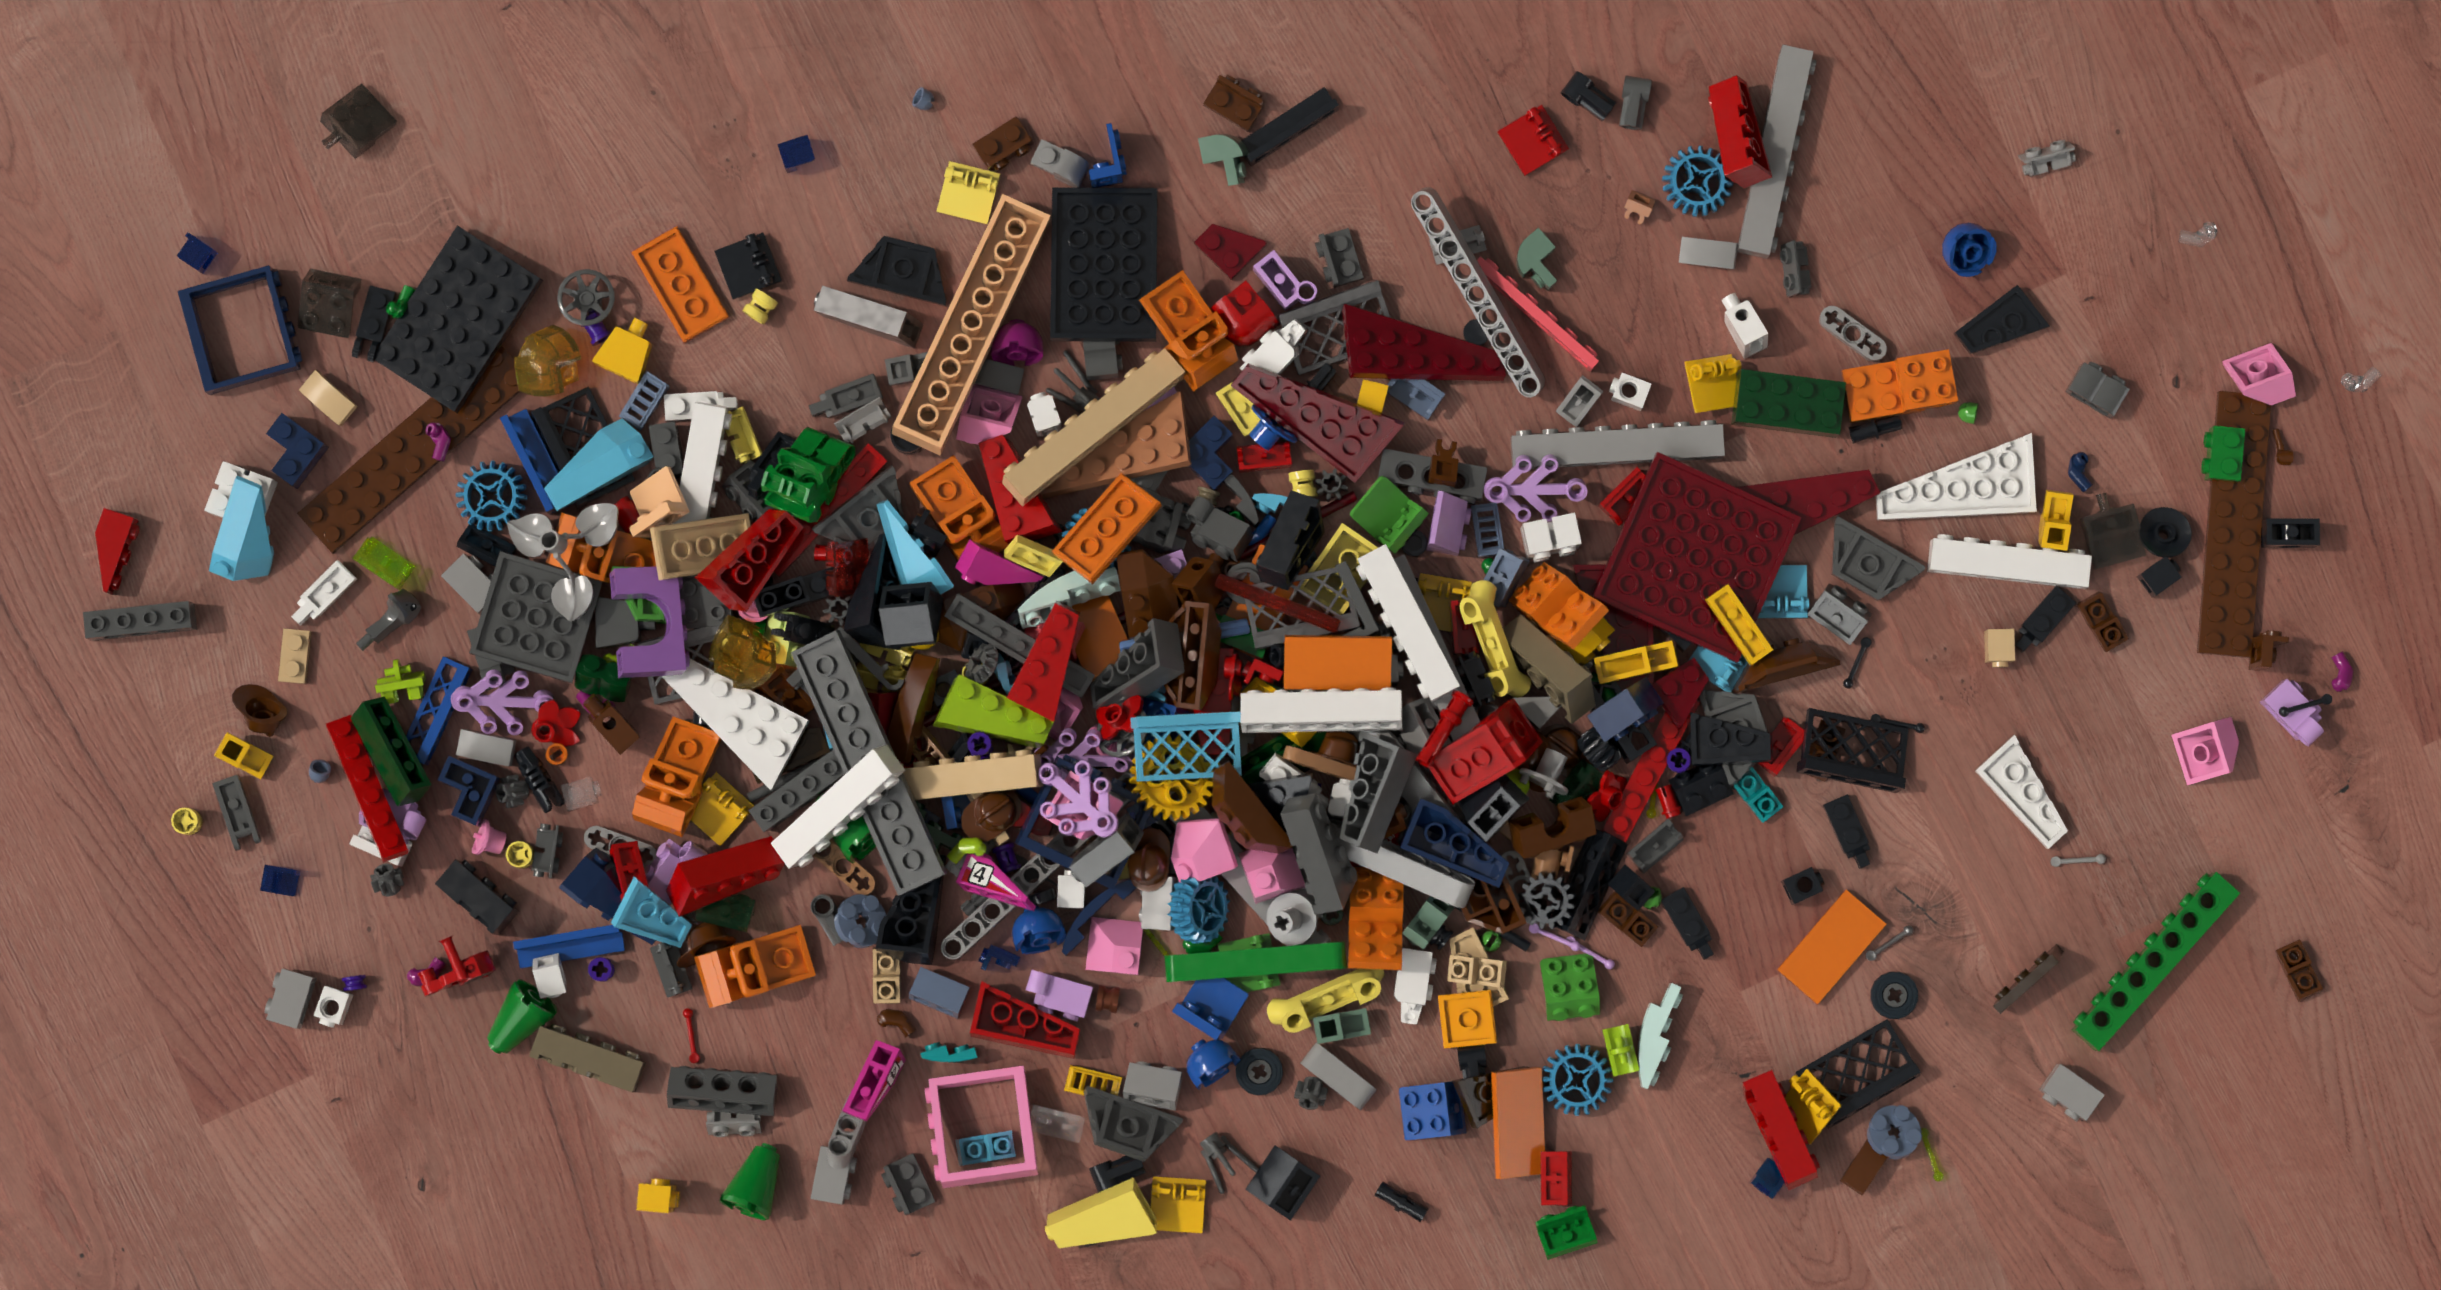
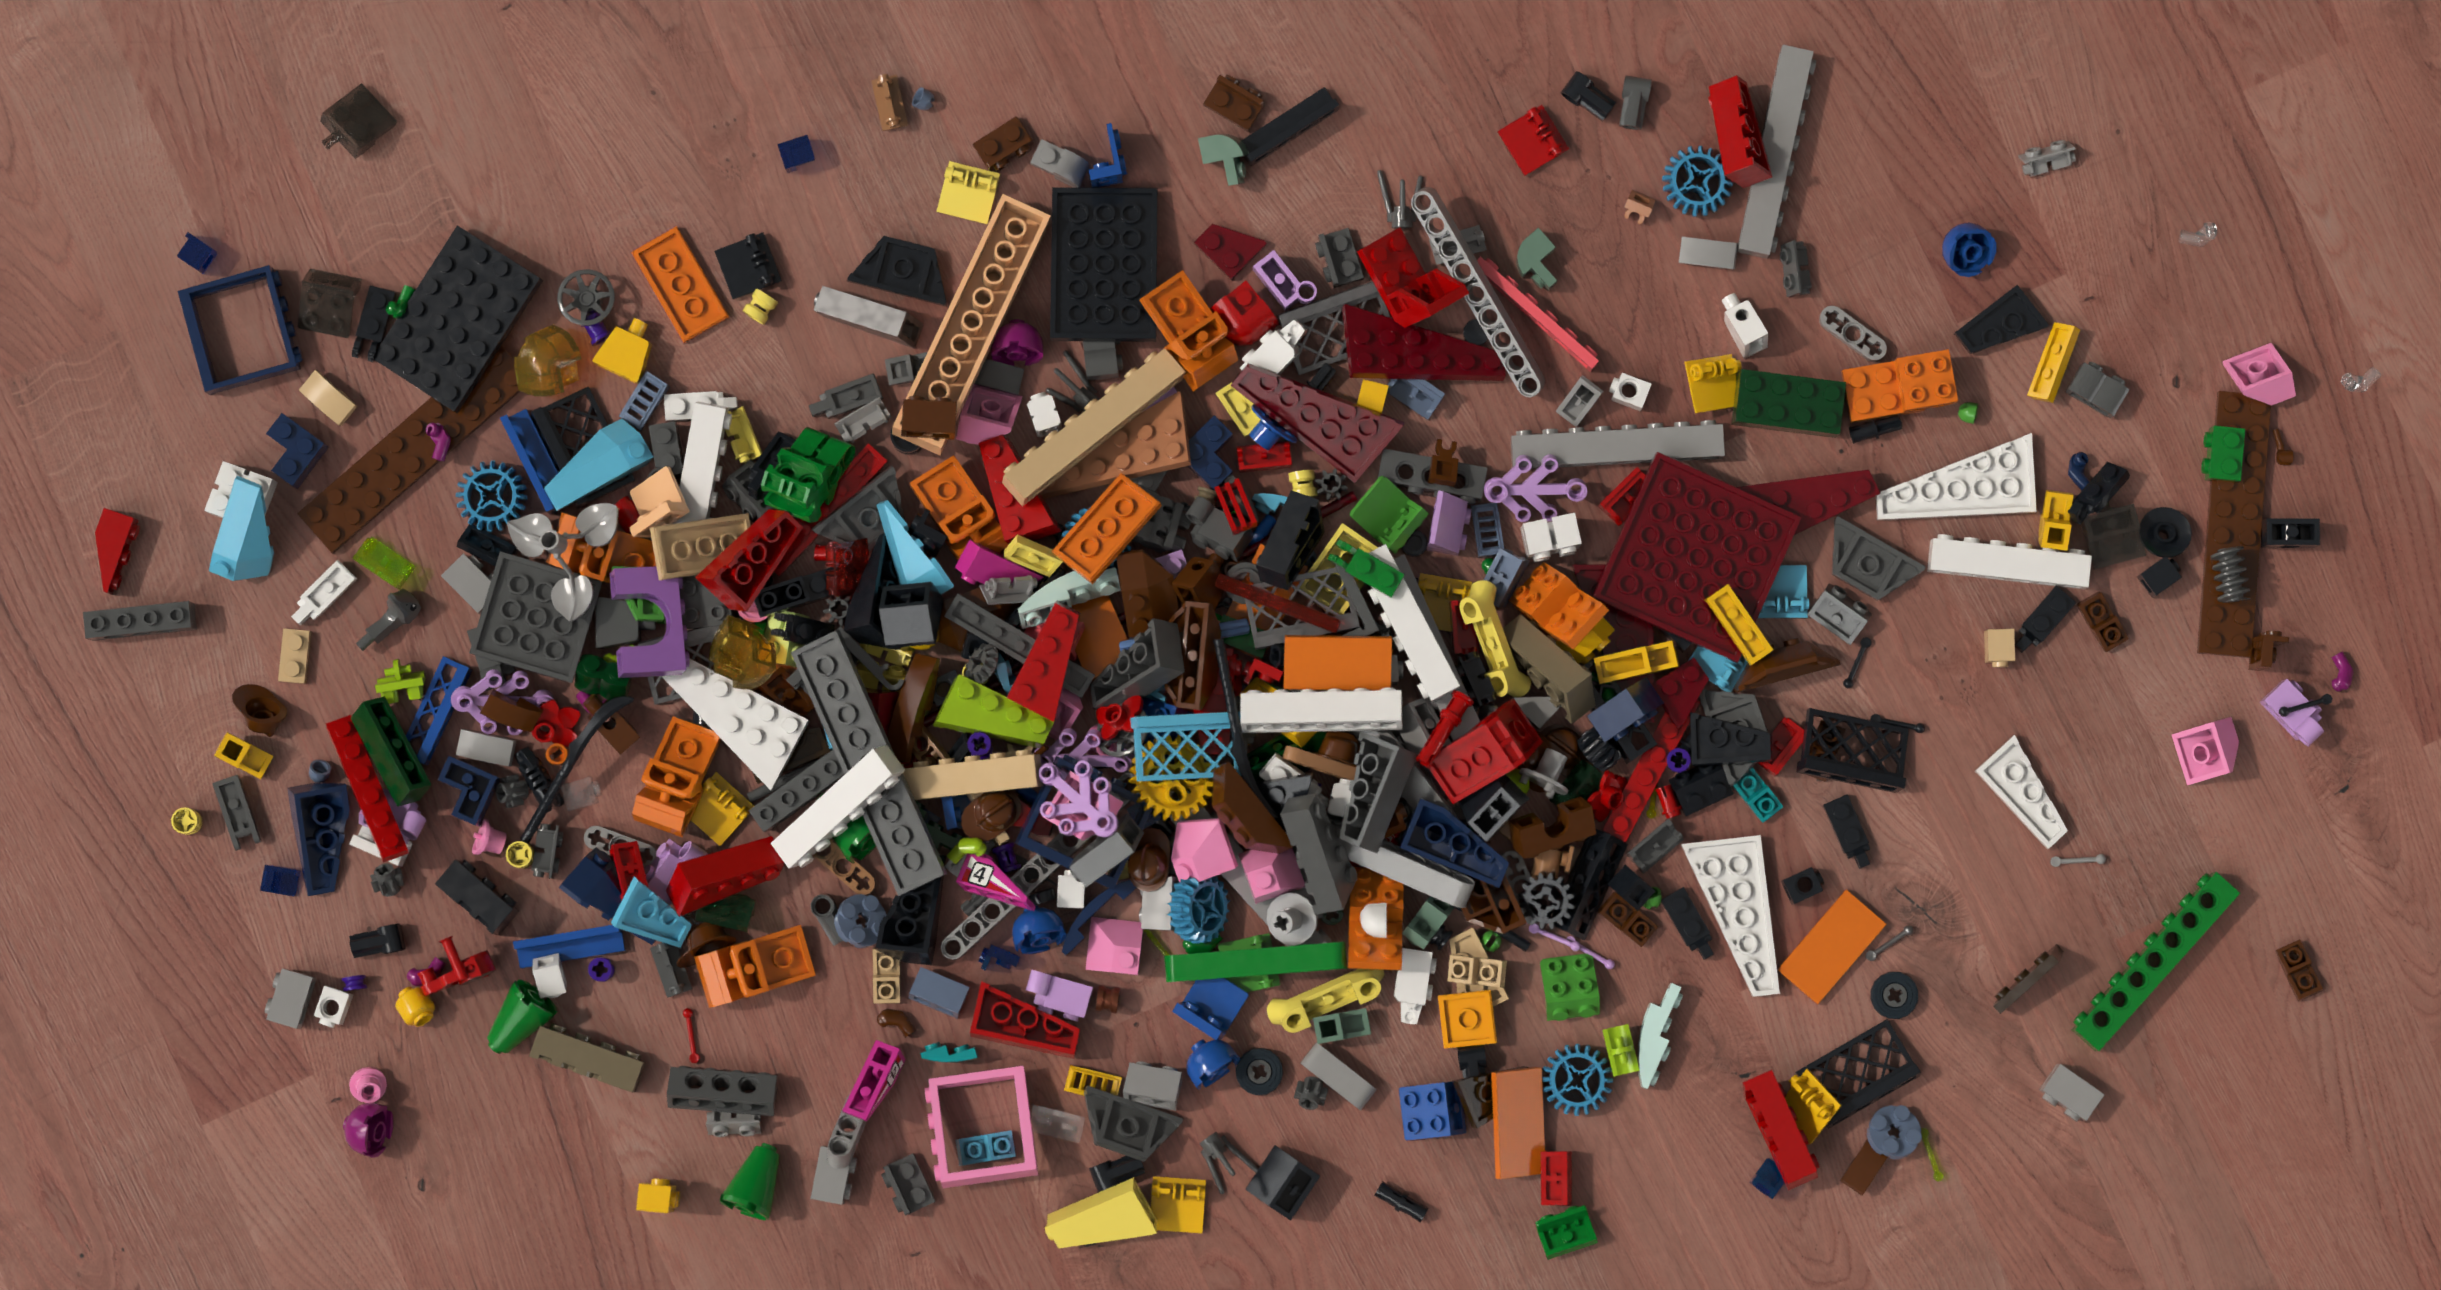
none -> dark blue wedge [287,783,350,896]
none -> magenta cylinder [343,1103,394,1158]
none -> black piece [349,923,406,958]
none -> bright pink piece [349,1067,387,1103]
none -> yellow head [395,986,435,1027]
none -> reddish brown slope [480,689,543,732]
none -> black piece [520,696,634,843]
none -> medium nougat hinge [871,74,908,131]
none -> reddish brown brick [901,396,957,440]
none -> light grey hinge [979,575,1038,605]
none -> black piece [1213,638,1278,818]
none -> red tile [1214,478,1258,535]
none -> green hinge [1328,539,1405,598]
none -> red bracket [1357,227,1469,328]
none -> white piece [1360,903,1387,938]
none -> dark grey plant [1377,170,1423,229]
none -> white wing [1681,835,1780,997]
none -> yellow plate [2027,322,2080,403]
none -> black hinge [2068,462,2130,525]
none -> dark grey piece [2210,546,2252,603]

